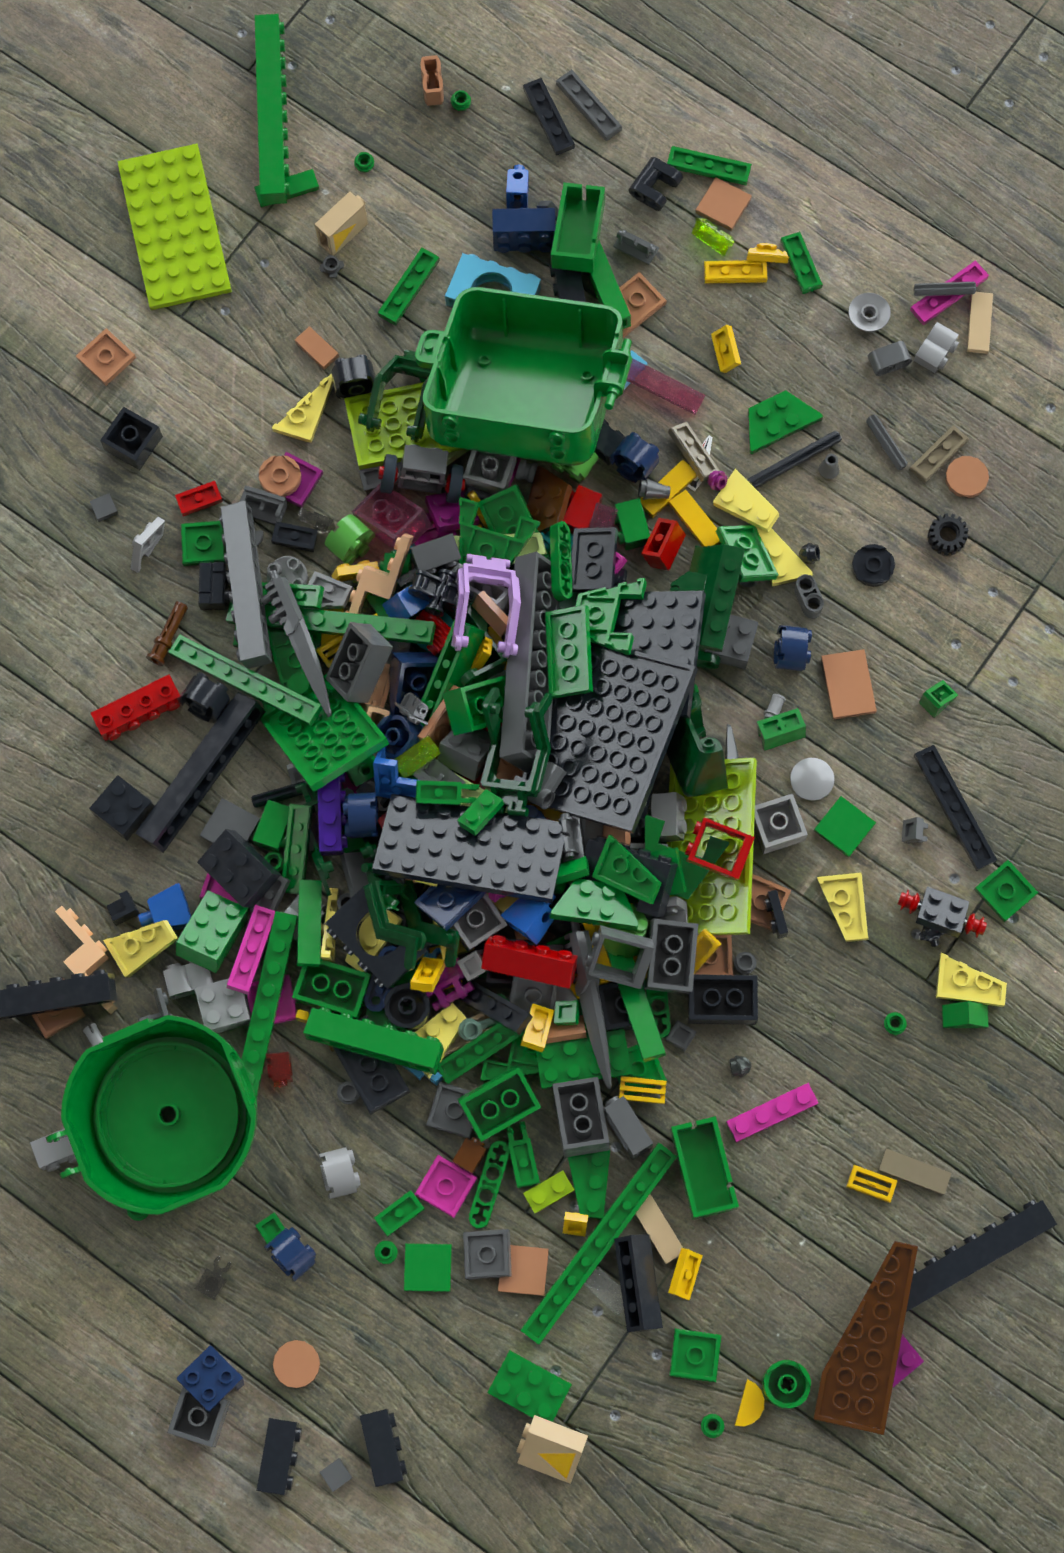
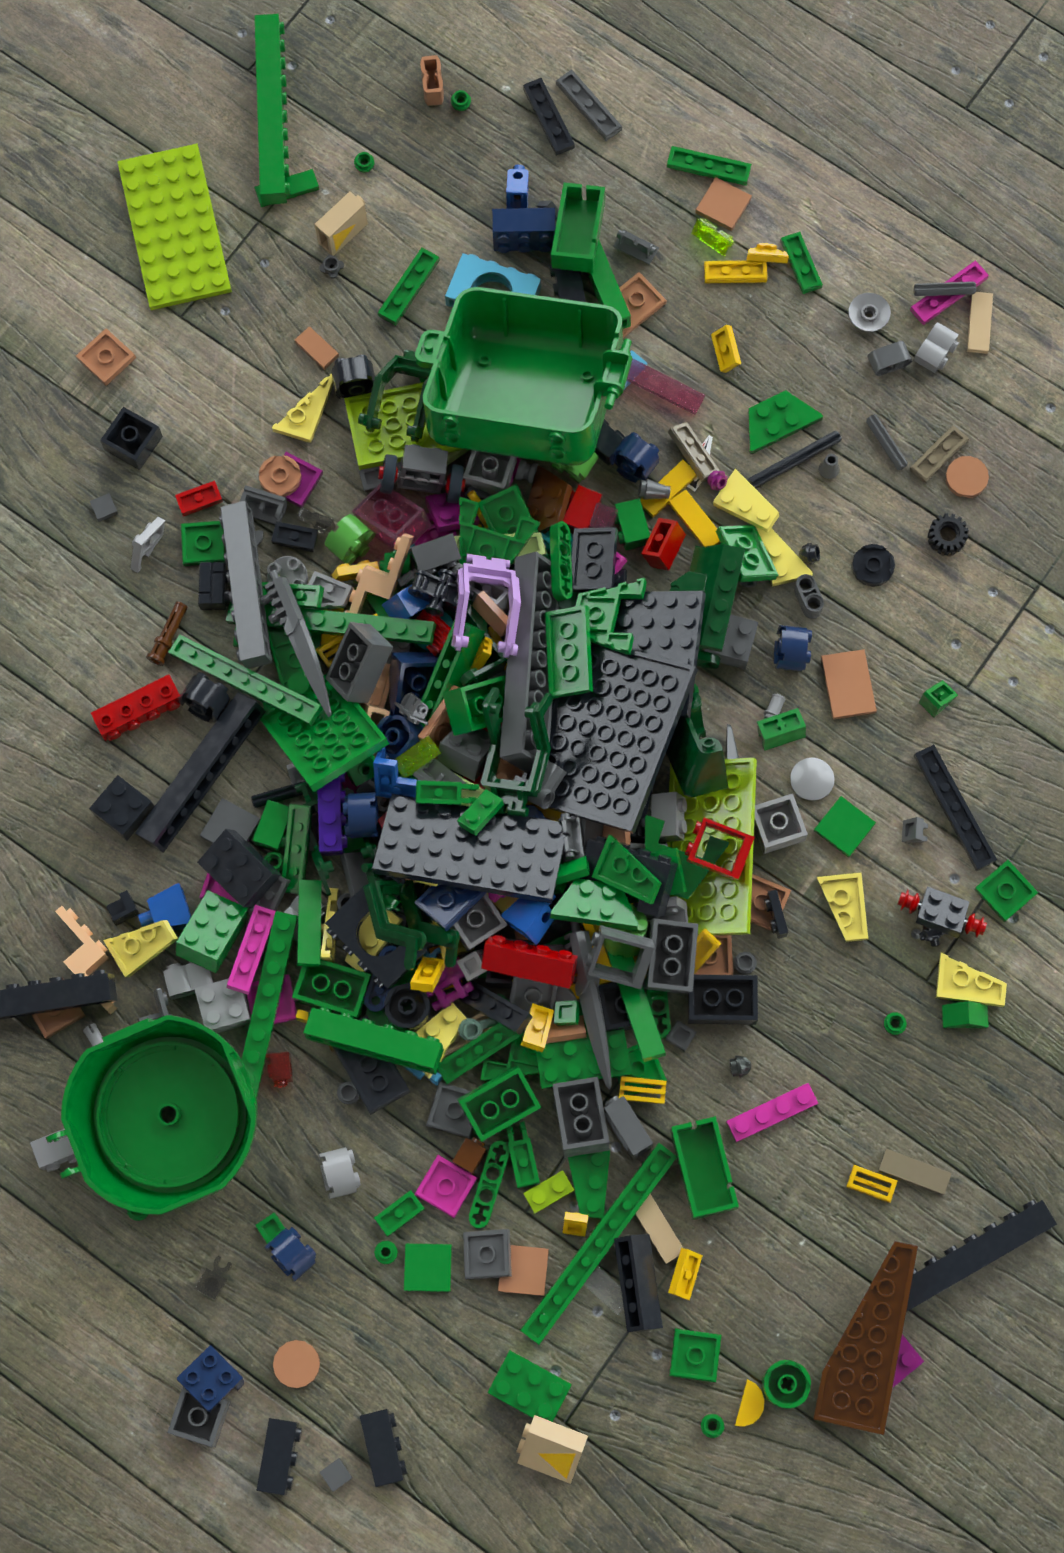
black connector [628,157,683,211] -> none

